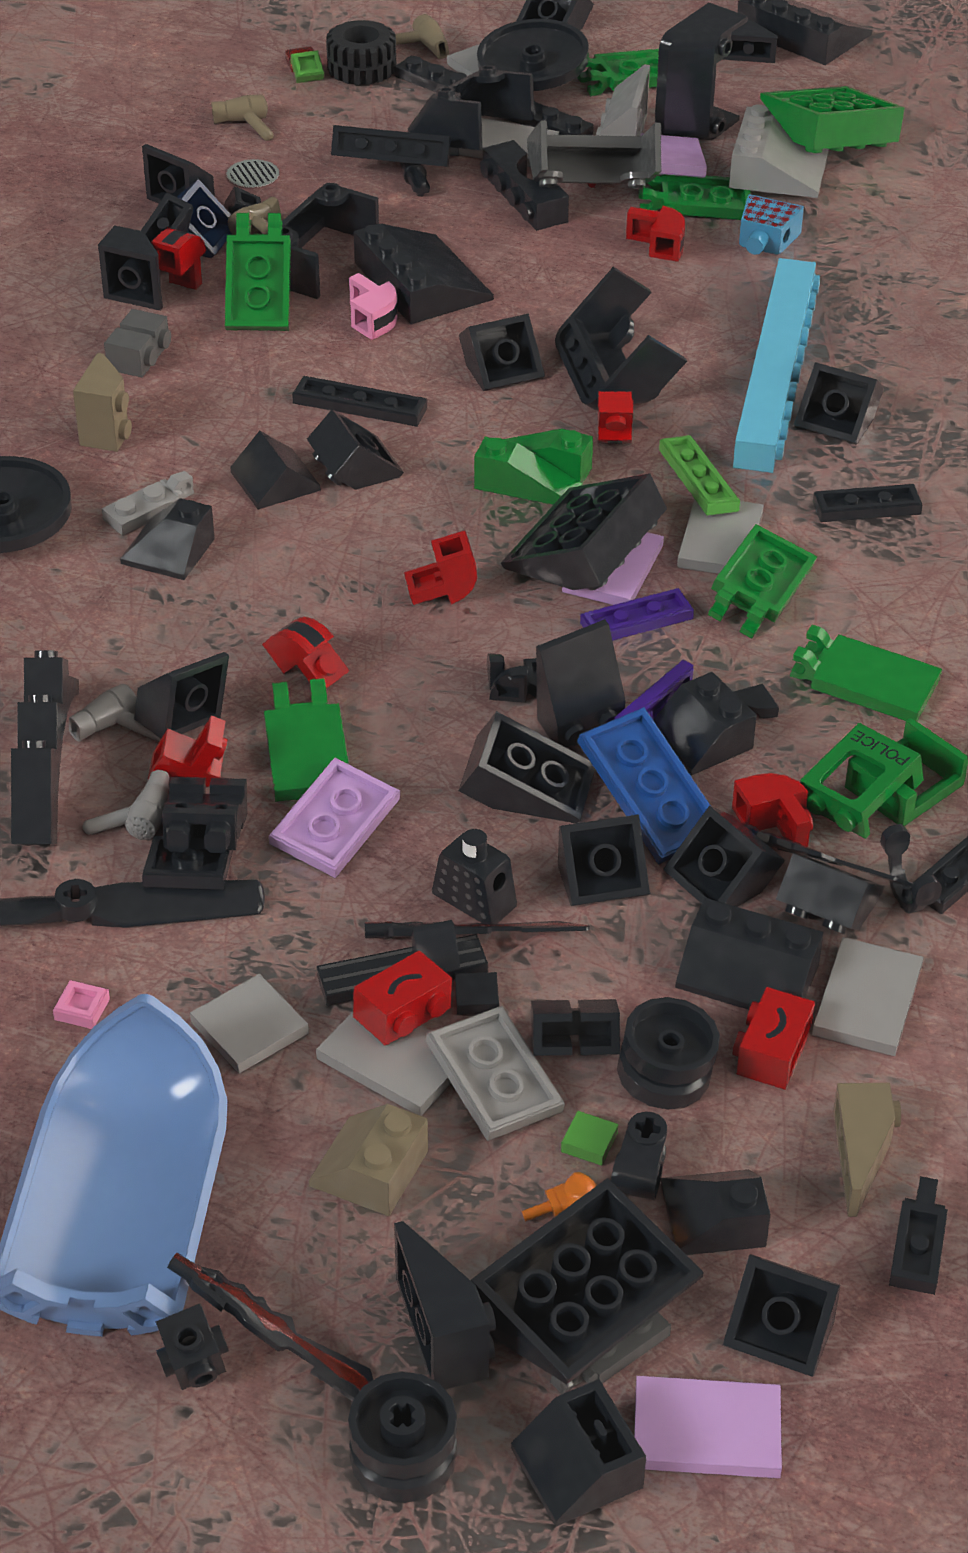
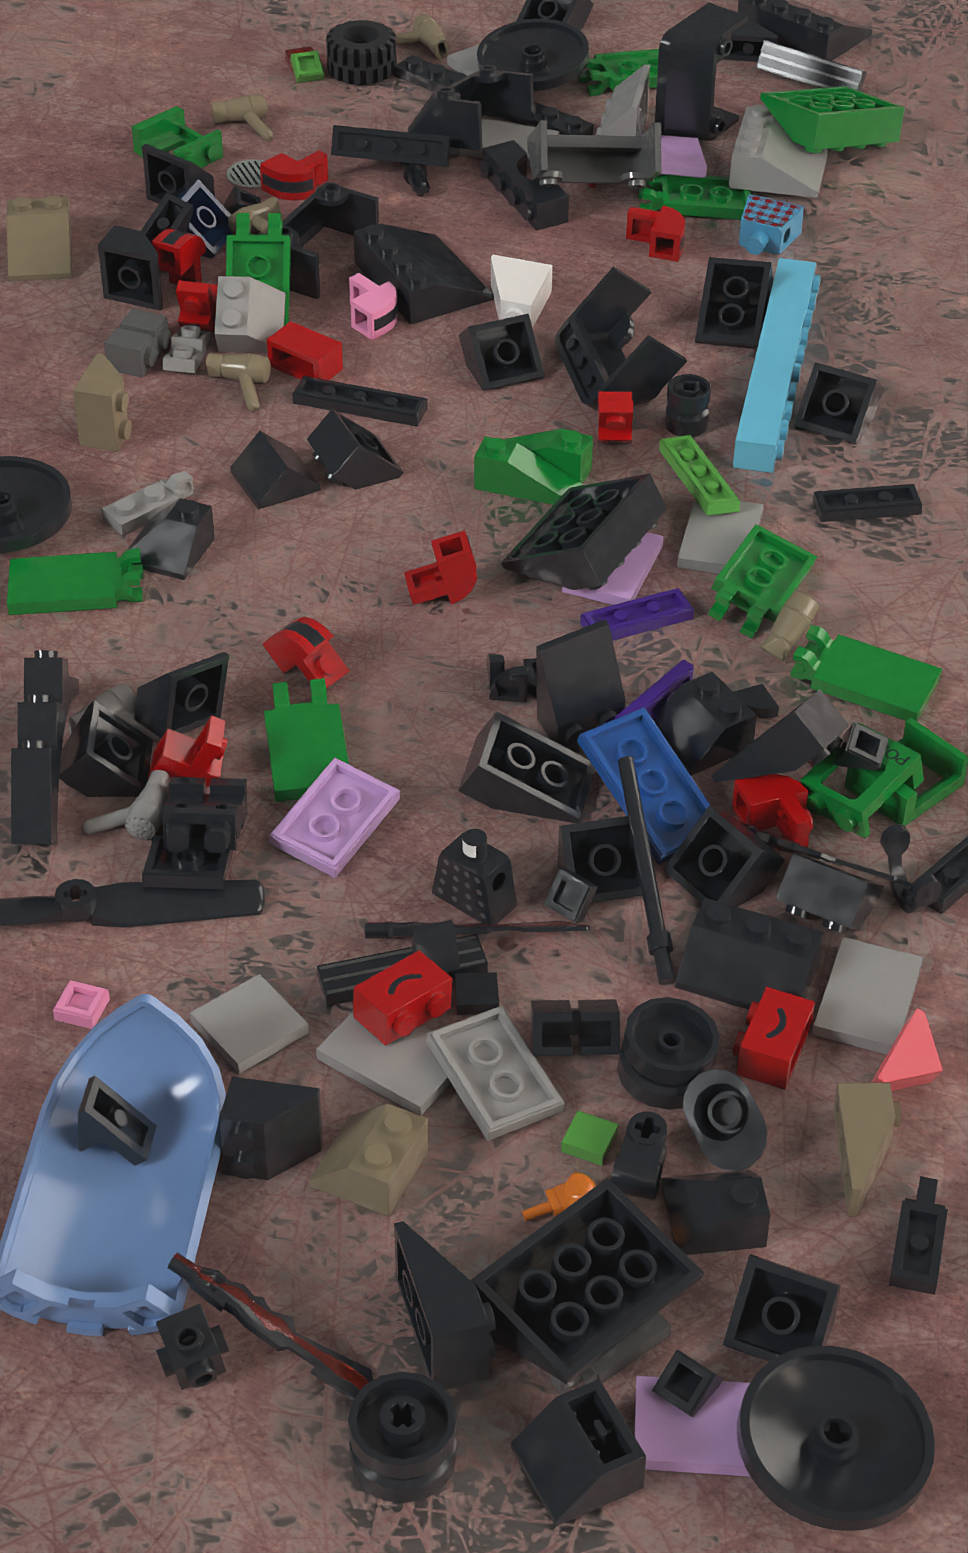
none -> dark tan slope [6,195,72,281]
none -> green tile [7,548,143,615]
none -> black slope [59,700,153,797]
none -> black slope [78,1076,157,1166]
none -> green window [132,106,223,168]
none -> light grey slope [163,325,210,373]
none -> red brick [176,280,218,332]
none -> dark tan piece [206,353,271,411]
none -> light grey slope [215,276,286,353]
none -> black slope [219,1076,323,1180]
none -> red brick [260,150,328,201]
none -> red brick [267,321,343,380]
none -> white slope [491,255,552,328]
none -> black tile [544,868,598,923]
none -> black bar [618,756,675,985]
none -> black slope [652,1349,723,1417]
none -> black wheel [665,374,711,437]
none -> black piece [683,1069,768,1171]
none -> black slope [695,257,773,348]
none -> black slope [711,690,849,782]
none -> black dish [737,1346,935,1531]
none -> tile [756,40,867,91]
none -> dark tan piece [760,591,820,662]
none -> black slope [834,722,889,770]
none -> coral slope [871,1008,943,1091]

